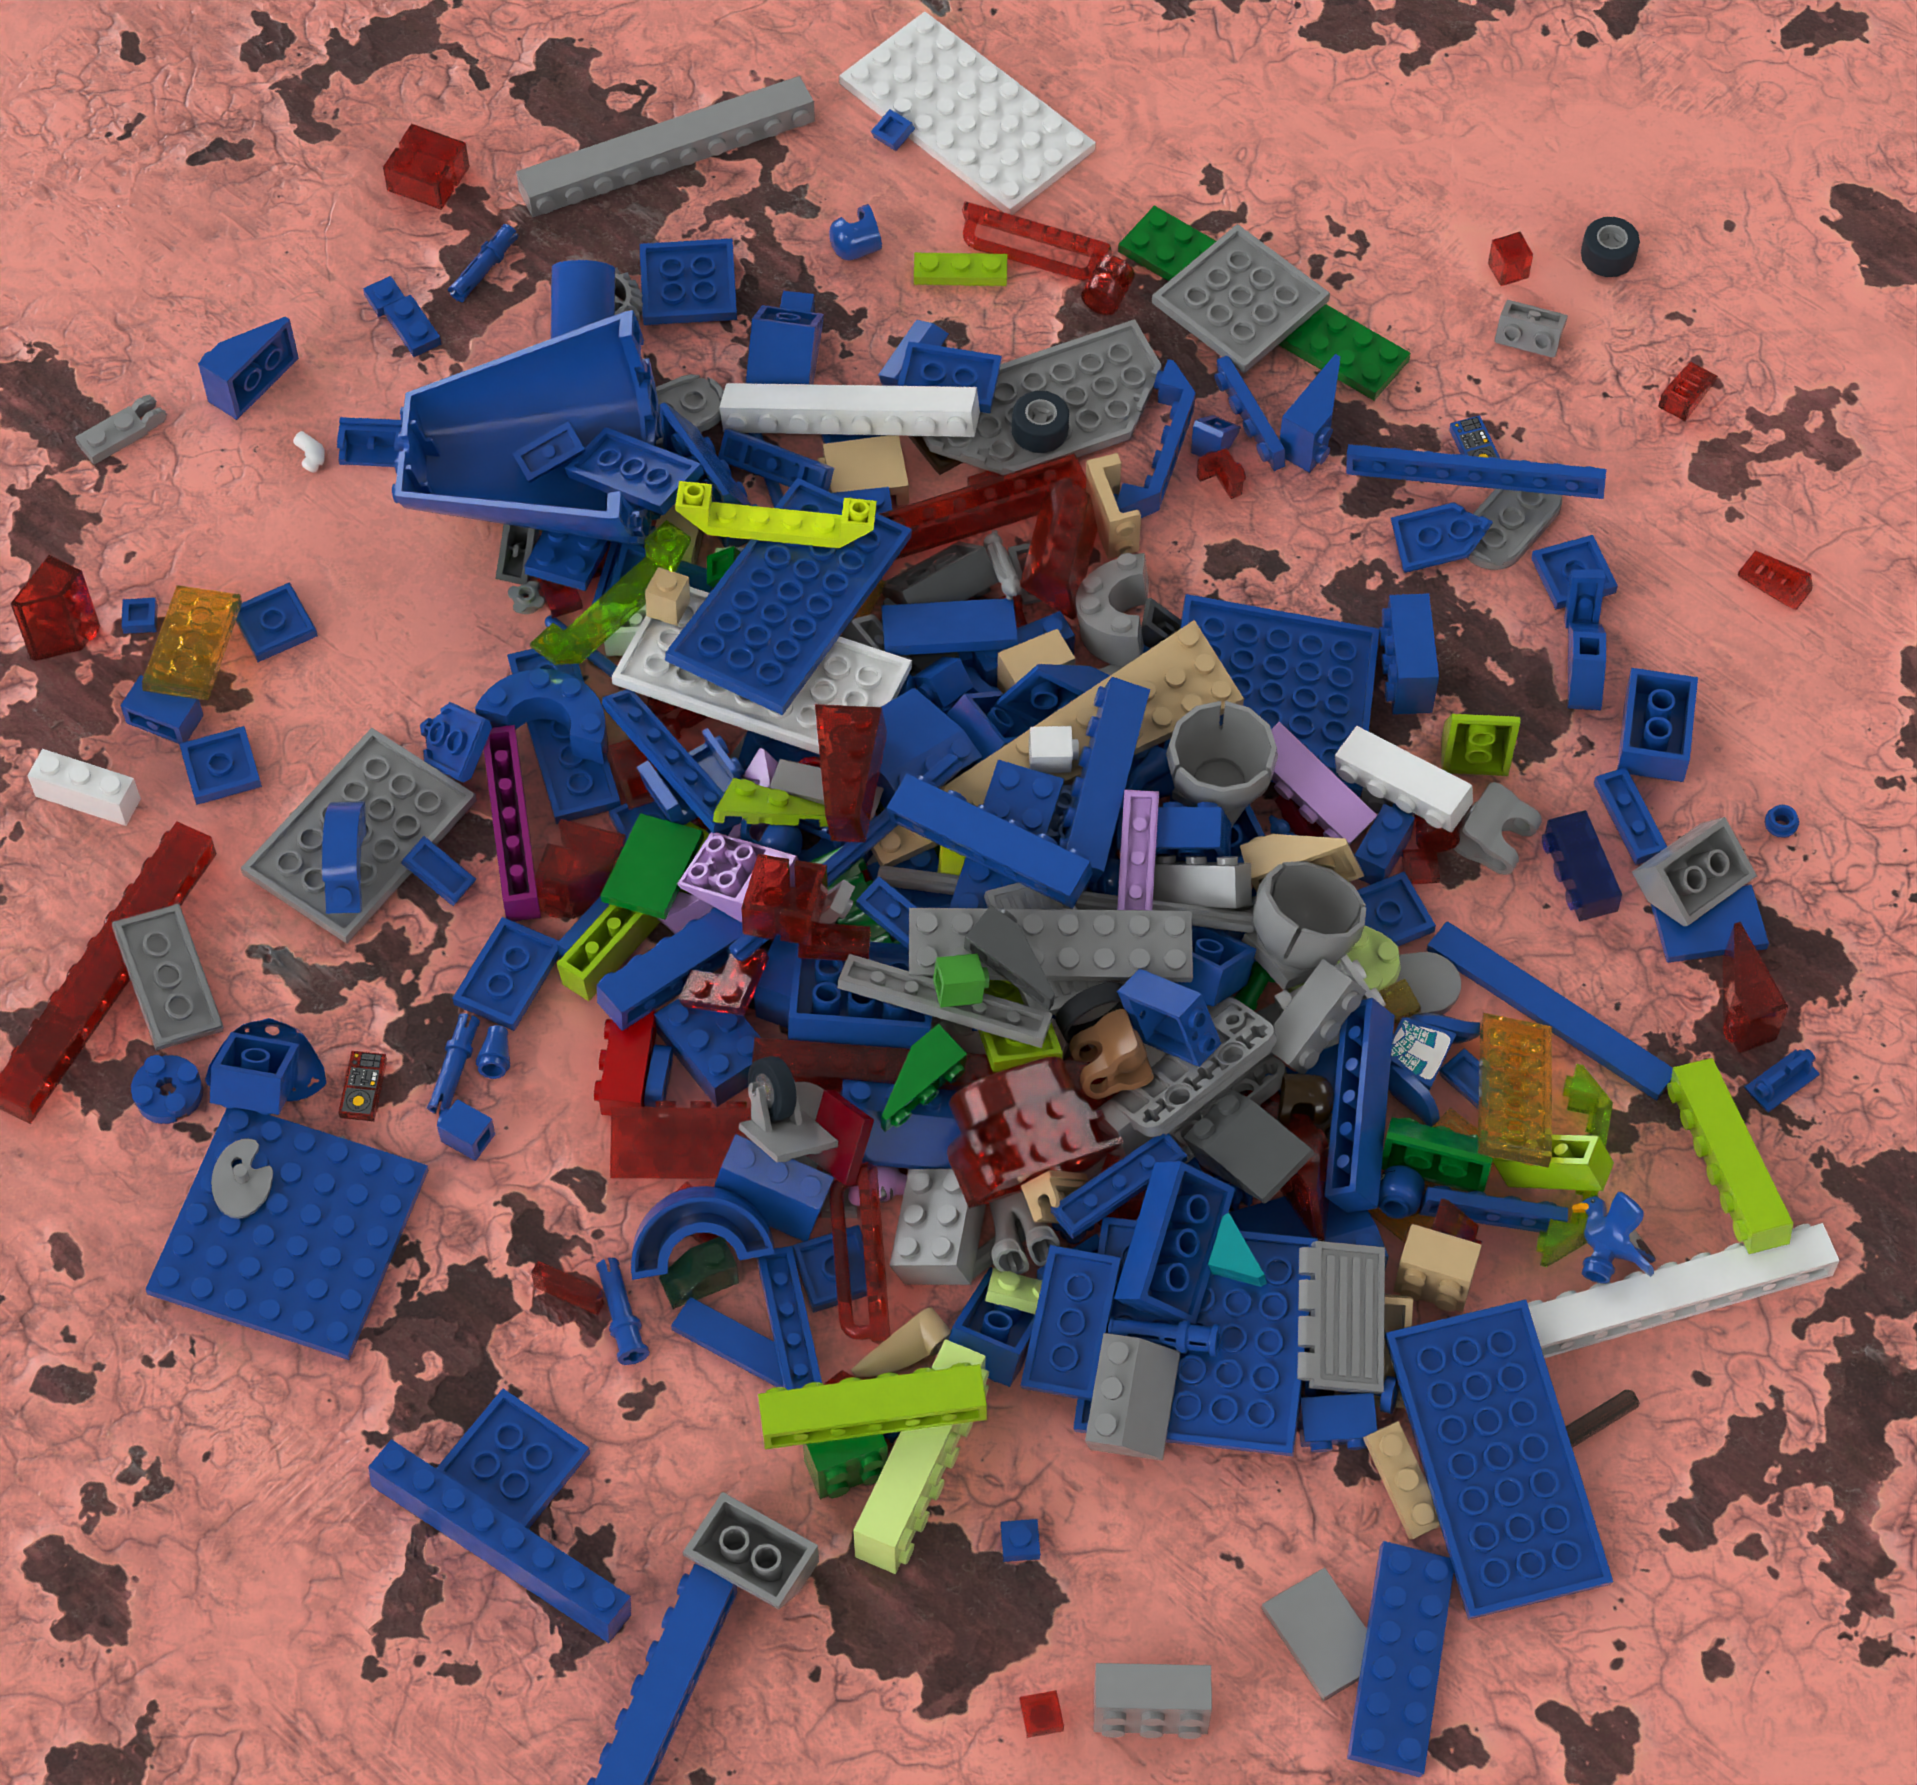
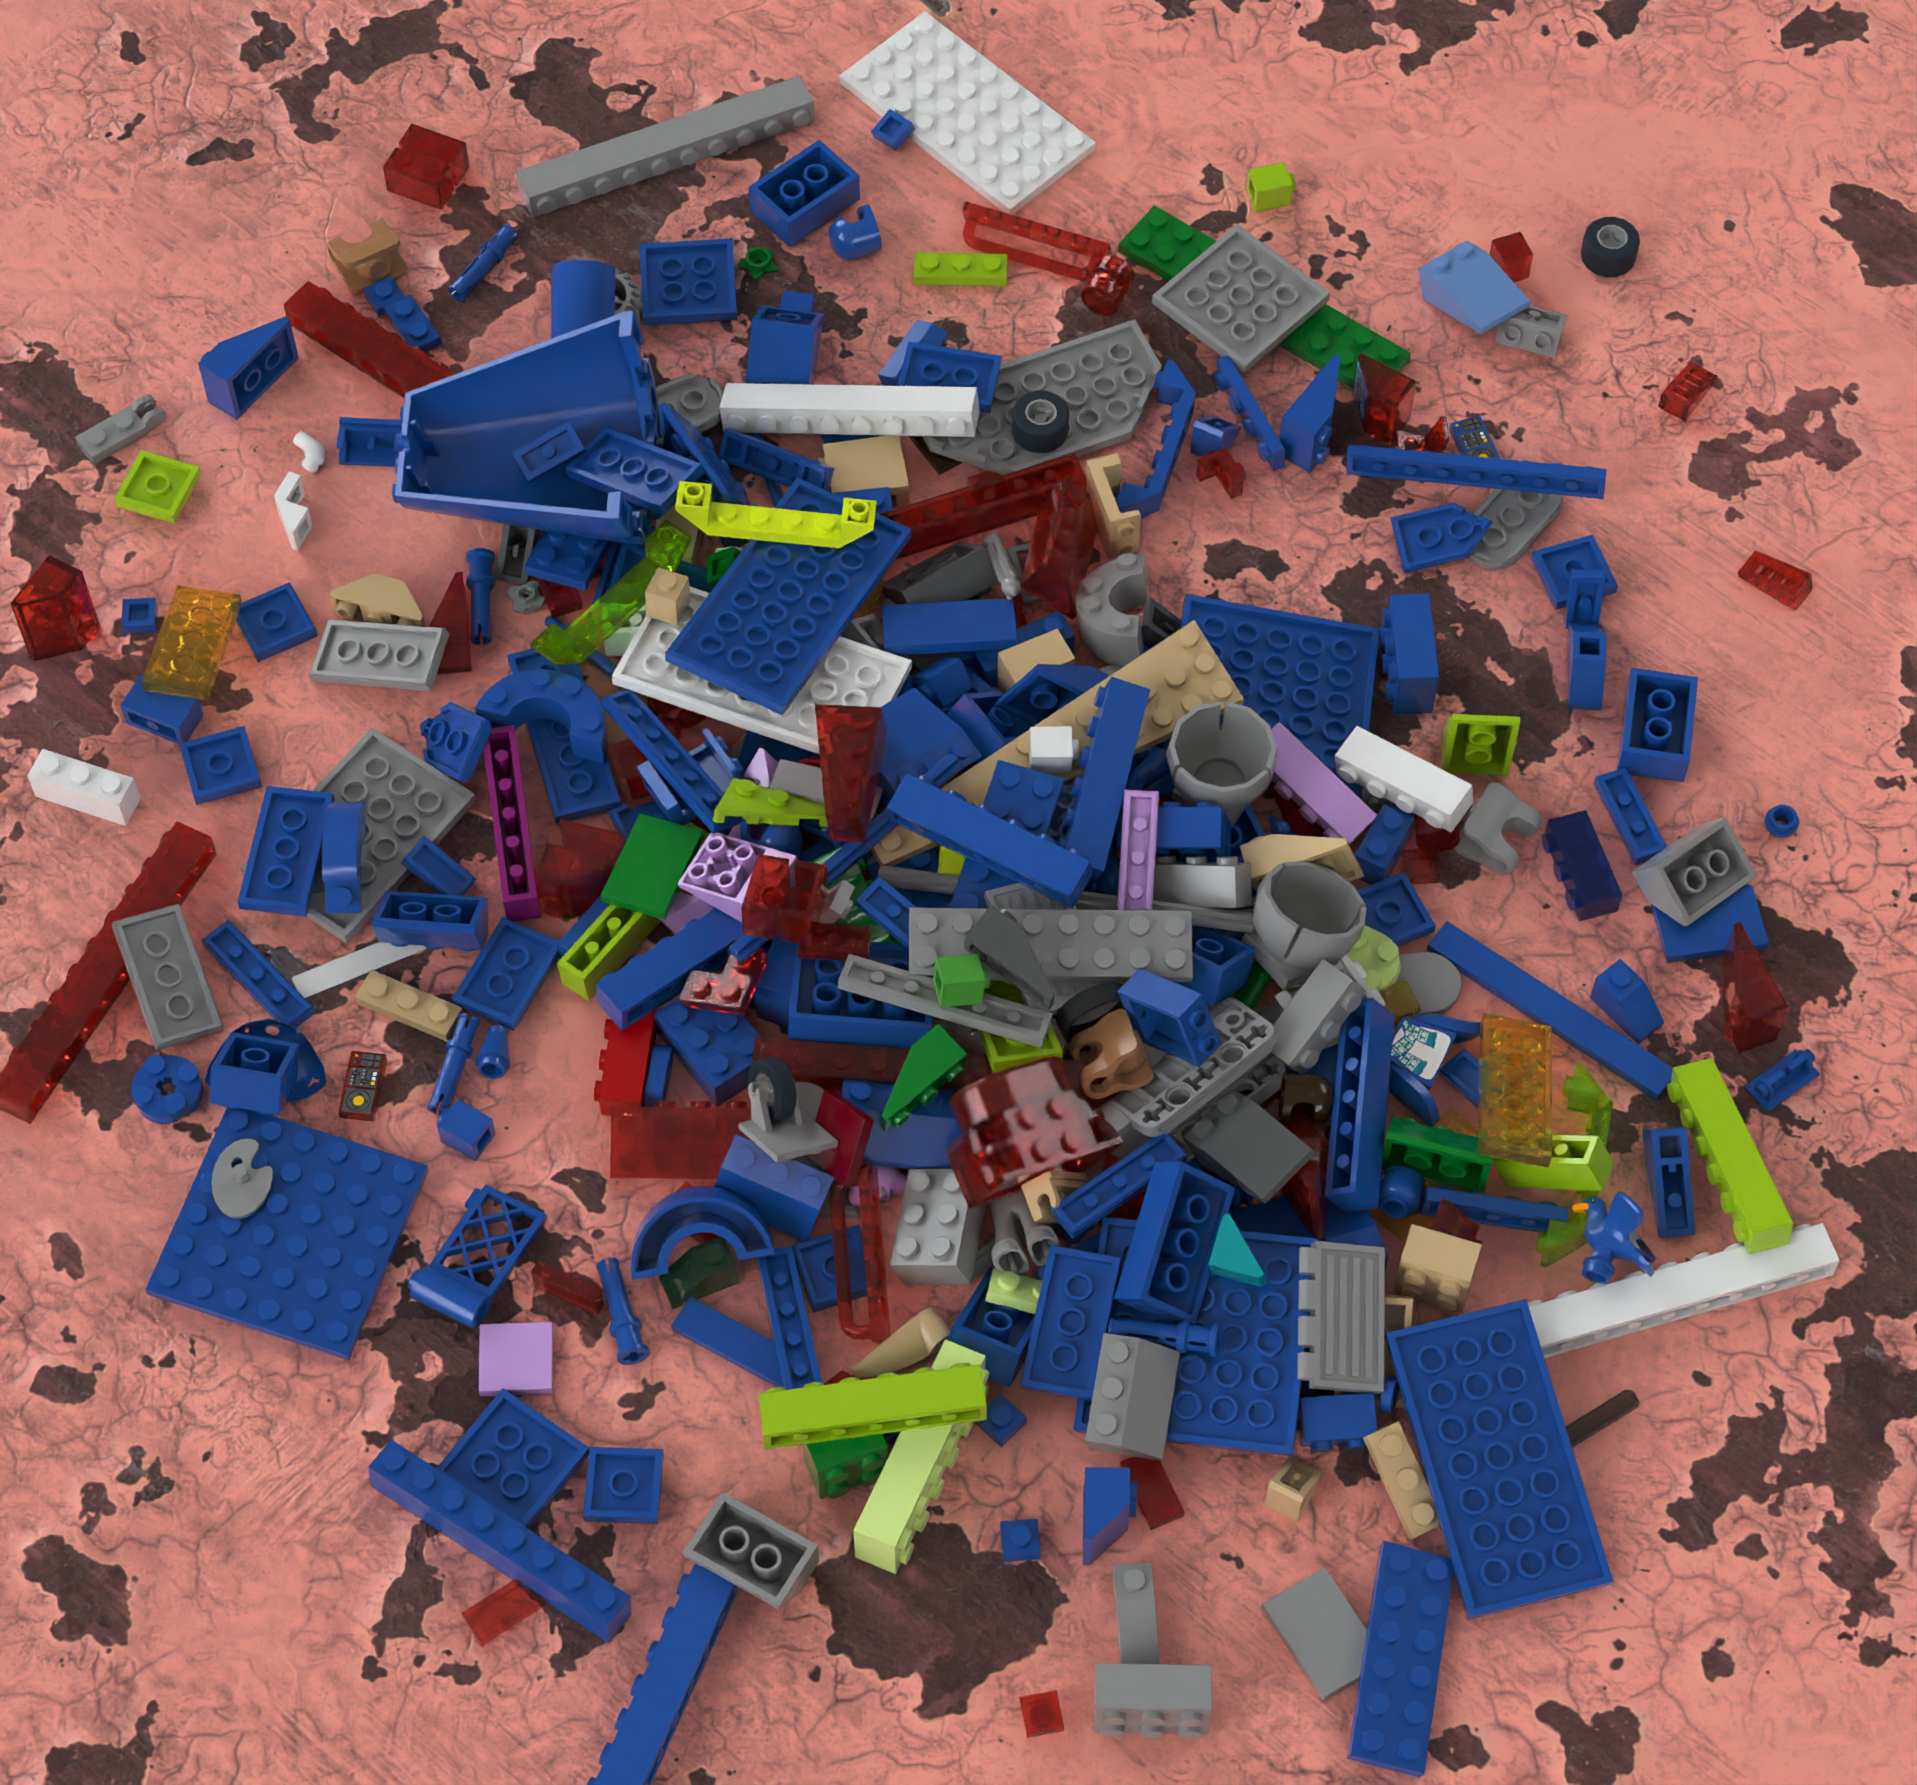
none -> lime plate [114,450,202,524]
none -> blue tile [201,920,315,1028]
none -> blue plate [237,786,335,917]
none -> white slope [274,471,313,551]
none -> clear red brick [283,281,455,399]
none -> white sticker [292,942,427,998]
none -> light grey tile [309,619,450,691]
none -> medium nougat piece [326,218,408,294]
none -> tan slope [329,573,425,627]
none -> tan plate [355,970,463,1042]
none -> blue slope [372,891,488,952]
none -> blue piece [408,1184,547,1329]
none -> clear red slope [429,572,472,675]
none -> clear red tile [461,1579,546,1646]
none -> blue pin [466,548,495,645]
none -> lavender tile [479,1322,553,1397]
none -> blue plate [583,1447,664,1524]
none -> green plate [738,247,777,280]
none -> blue brick [749,140,860,247]
none -> blue plate [975,1394,1027,1447]
none -> blue slope [1083,1467,1137,1565]
none -> light grey slope [1112,1562,1160,1664]
none -> clear red tile [1120,1457,1185,1530]
none -> lime brick [1247,162,1296,212]
none -> tan slope [1264,1457,1323,1522]
none -> clear red slope [1352,353,1416,445]
none -> clear red bracket [1395,416,1449,453]
none -> medium blue slope [1418,241,1531,334]
none -> blue slope [1590,959,1664,1044]
none -> blue slope [1642,1126,1695,1237]

